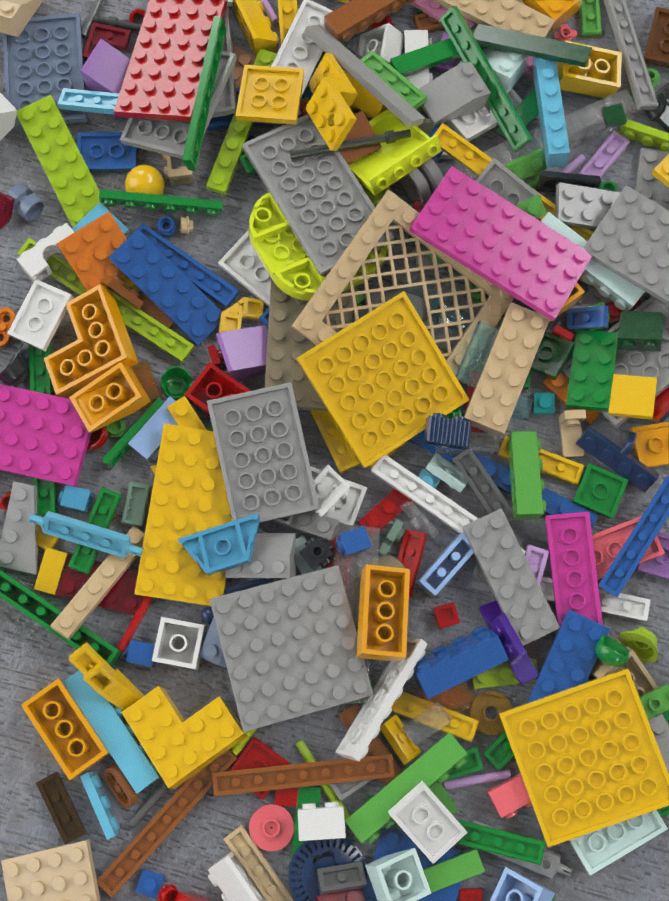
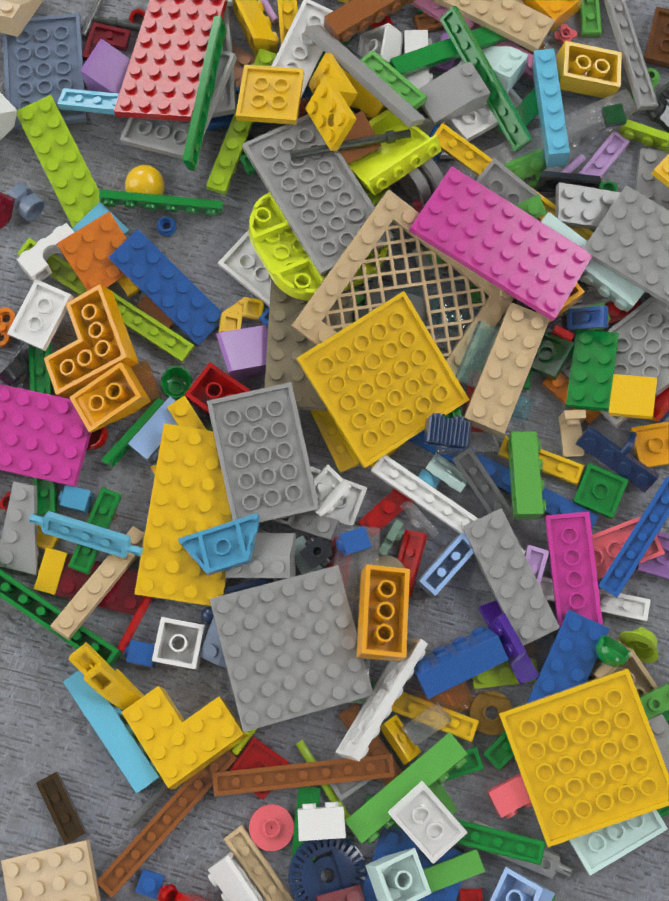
light orange brick [21,678,110,780] -> none
blue plate [77,132,138,173] -> none
medium azure plate [80,771,120,840] -> none
dark orange plate [102,274,144,309] -> none
dark orange plate [103,765,138,808] -> none
bright green plate [106,419,127,438] -> none
sand green plate [121,482,151,528] -> none
blue plate [138,223,240,309] -> none
tan bracket [162,154,195,186] -> none
tan plate [179,216,193,236] -> none
red plate [207,344,224,369] -> none
red tile [274,787,299,807] -> none
dark grey plate [316,862,367,895] -> none
red plate [433,602,461,629] -> none
lavender bar [444,769,511,790] -> none
tile [473,24,592,67] -> none
teal plate [533,392,555,415] -> none
dark green bracket [617,311,664,351] -> none

